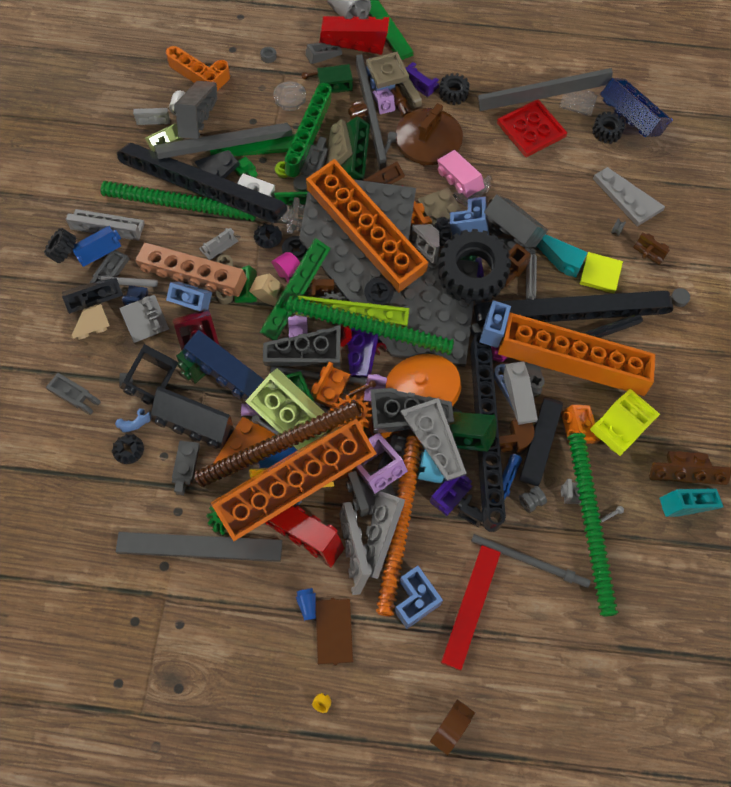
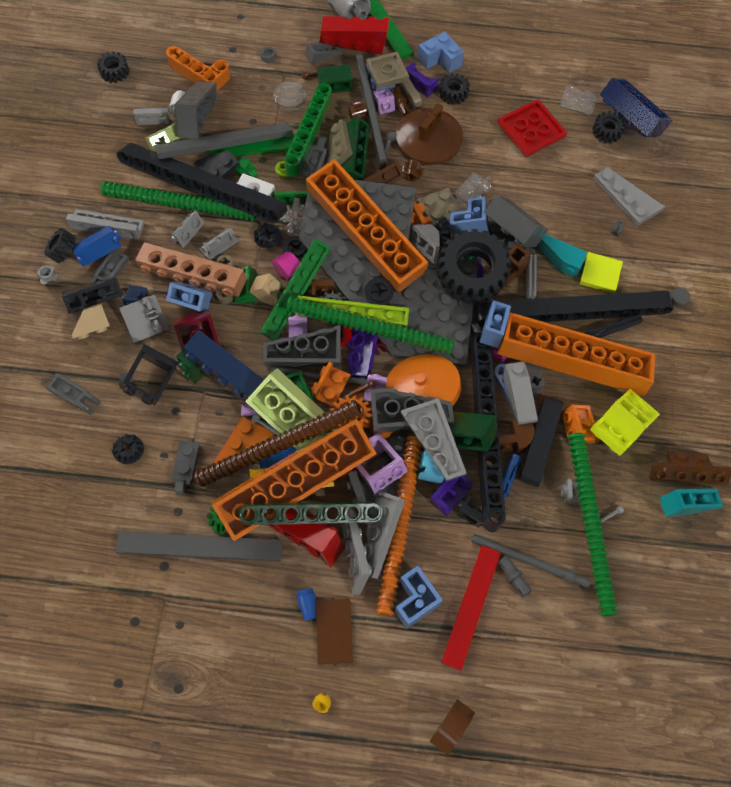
light grey bar [101,276,158,287] -> none
medium blue piece [115,408,152,432] -> none
black slope [151,386,234,449] -> none
dark grey tile [294,175,308,192] -> none
bright pink brick [437,150,485,198] -> none
dark grey tile [478,68,613,111] -> none
dark grey wheel [519,486,547,513] -> none
reddish brown hips [633,233,670,265] -> none
none -> light grey plate [37,266,58,285]
none -> black tyre [97,51,129,83]
none -> light grey hinge [170,210,204,248]
none -> dark green beam [238,502,383,525]
none -> reddish brown gear [402,159,424,181]
none -> medium blue brick [418,32,464,73]
none -> dark grey pin [498,556,532,598]

